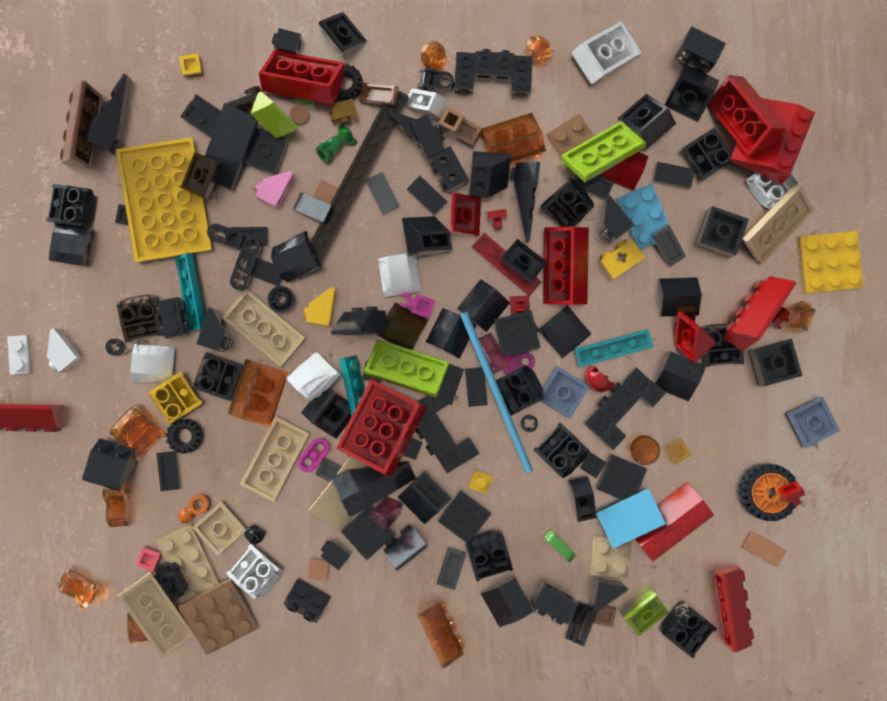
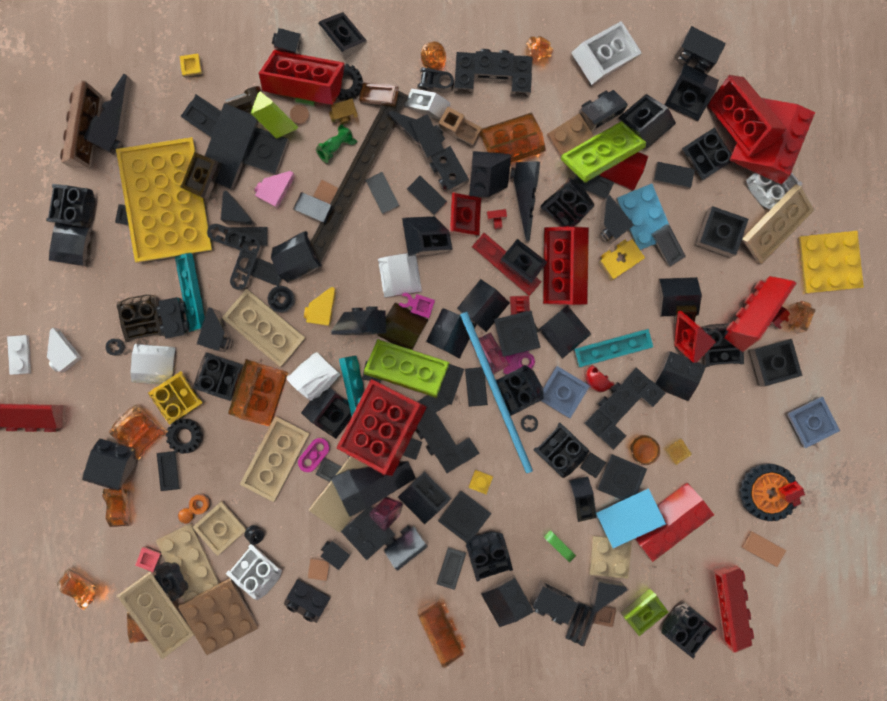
none -> black slope [221,190,257,227]
none -> black slope [579,90,628,132]

